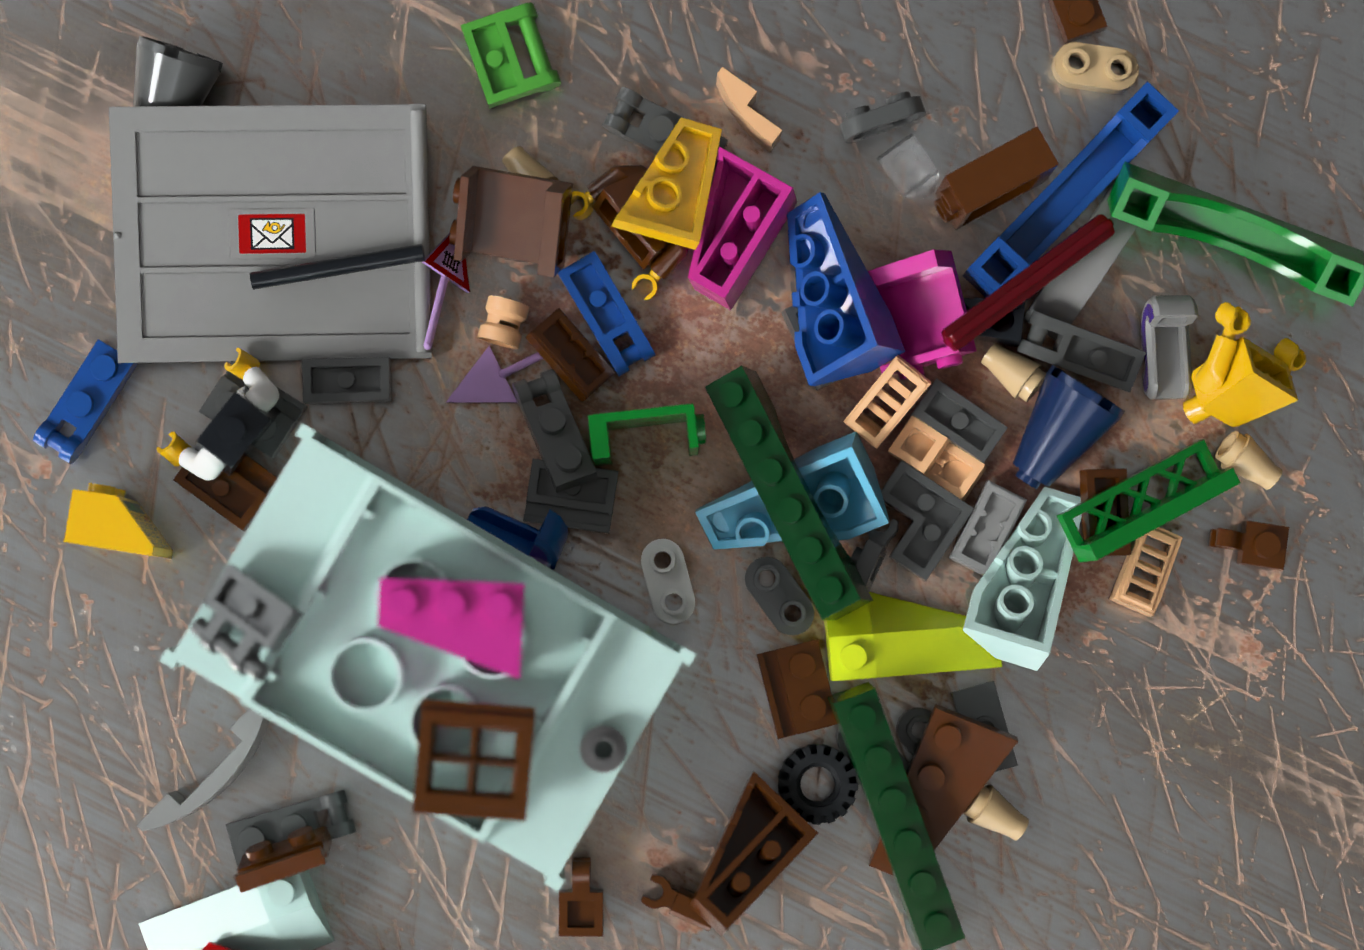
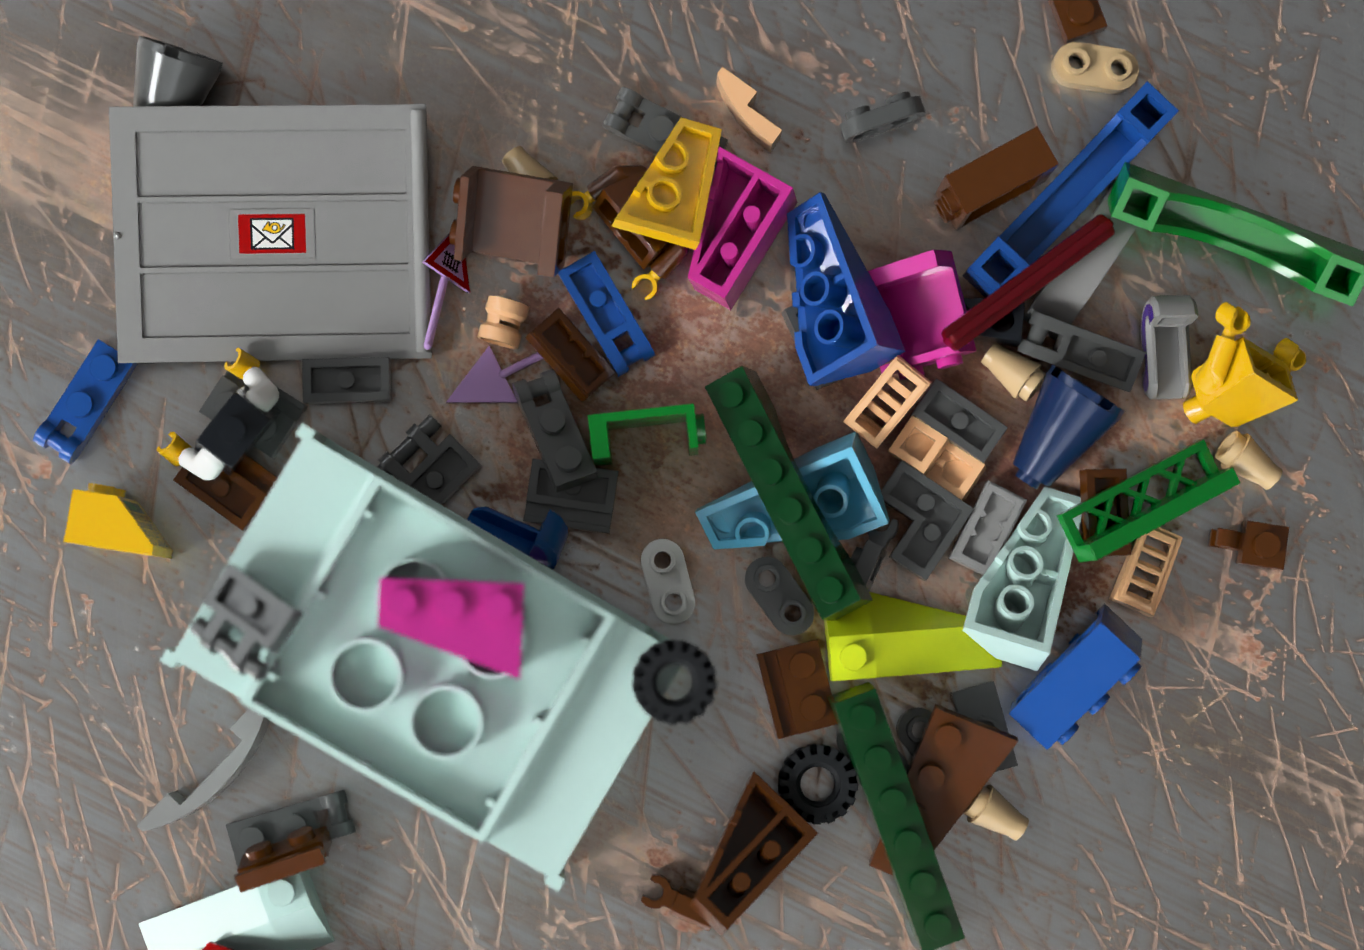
black bar [250,244,425,290] -> none
reddish brown piece [413,699,535,821] -> none
bright green plate [460,3,562,109] -> none
reddish brown plate [559,857,604,937] -> none
flat silver plate [580,726,627,772] -> none
clear plate [876,134,940,200] -> none
none -> dark grey plate [377,414,482,505]
none -> black tyre [632,640,717,725]
none -> blue wedge [1009,603,1142,750]

